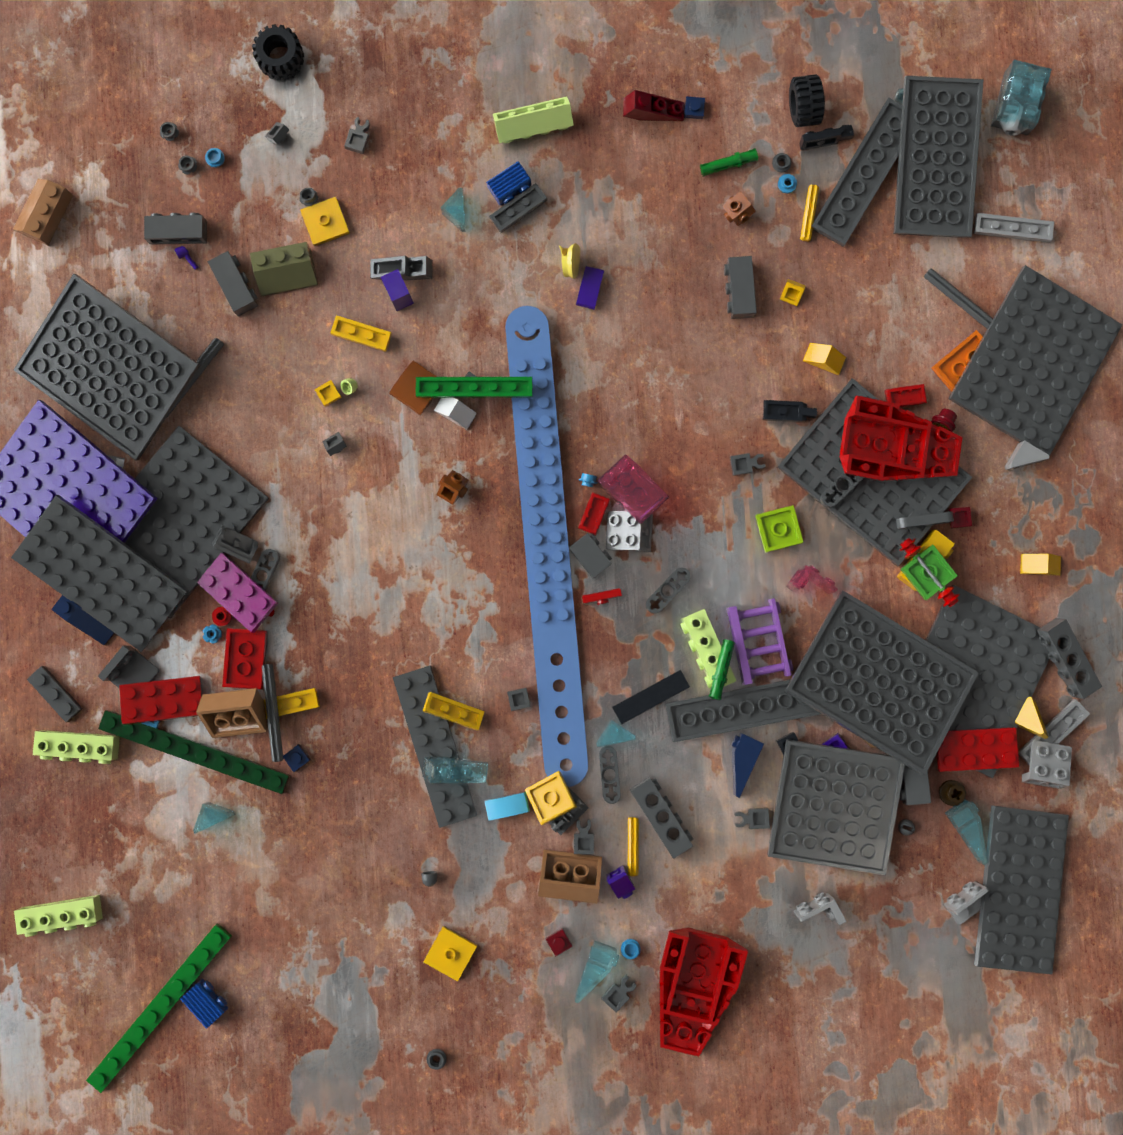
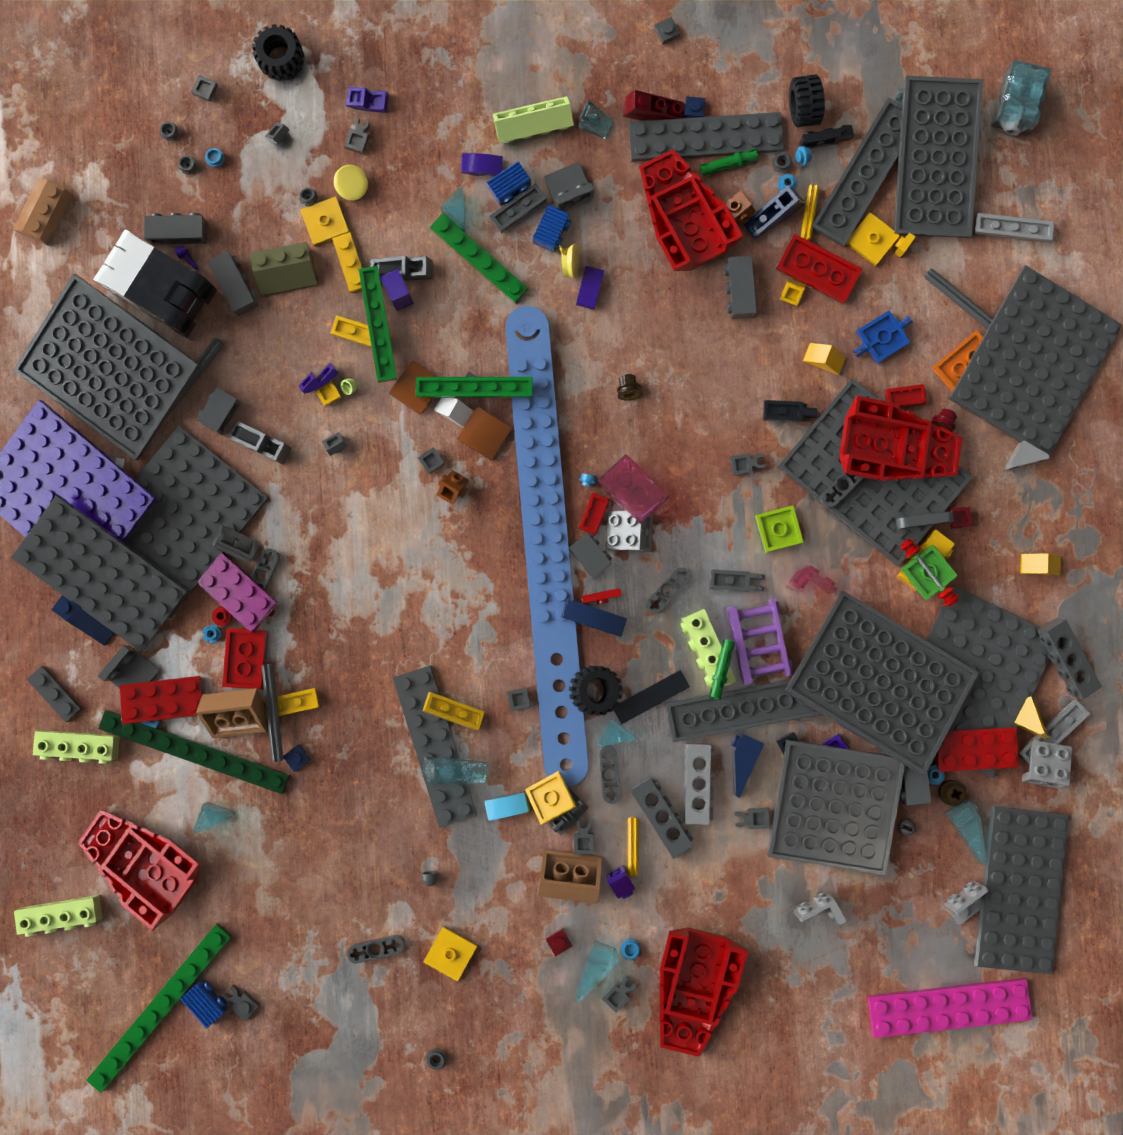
none -> red wedge [78,810,200,931]
none -> black piece [93,230,217,338]
none -> dark grey plate [191,75,218,102]
none -> dark grey brick [197,388,241,435]
none -> dark grey plate [223,985,260,1021]
none -> dark grey slope [227,421,292,465]
none -> dark purple slope [299,363,339,394]
none -> yellow plate [332,232,362,293]
none -> light yellow piece [334,165,368,201]
none -> dark purple slope [346,87,389,113]
none -> dark grey beam [347,935,405,964]
none -> green plate [359,266,397,383]
none -> dark grey plate [418,447,445,475]
none -> green plate [430,213,528,304]
none -> dark orange slope [457,406,511,461]
none -> dark purple slope [461,153,503,176]
none -> blue brick [533,205,571,253]
none -> dark grey bracket [544,162,594,210]
none -> dark blue slope [561,599,627,637]
none -> black tyre [569,666,623,716]
none -> clear light blue slope [579,100,613,139]
none -> dark brown piece [617,374,642,401]
none -> dark grey plate [629,112,784,162]
none -> red wedge [639,149,744,271]
none -> dark grey plate [654,17,680,45]
none -> light grey brick [684,743,714,825]
none -> dark grey hinge [709,569,765,592]
none -> dark blue slope [744,185,806,239]
none -> red plate [776,234,862,304]
none -> dark azure plate [795,146,812,166]
none -> yellow plate [846,212,900,266]
none -> blue plate [853,310,913,364]
none -> dark pink plate [867,978,1032,1038]
none -> yellow plate [894,232,915,257]
none -> dark azure plate [928,765,945,785]

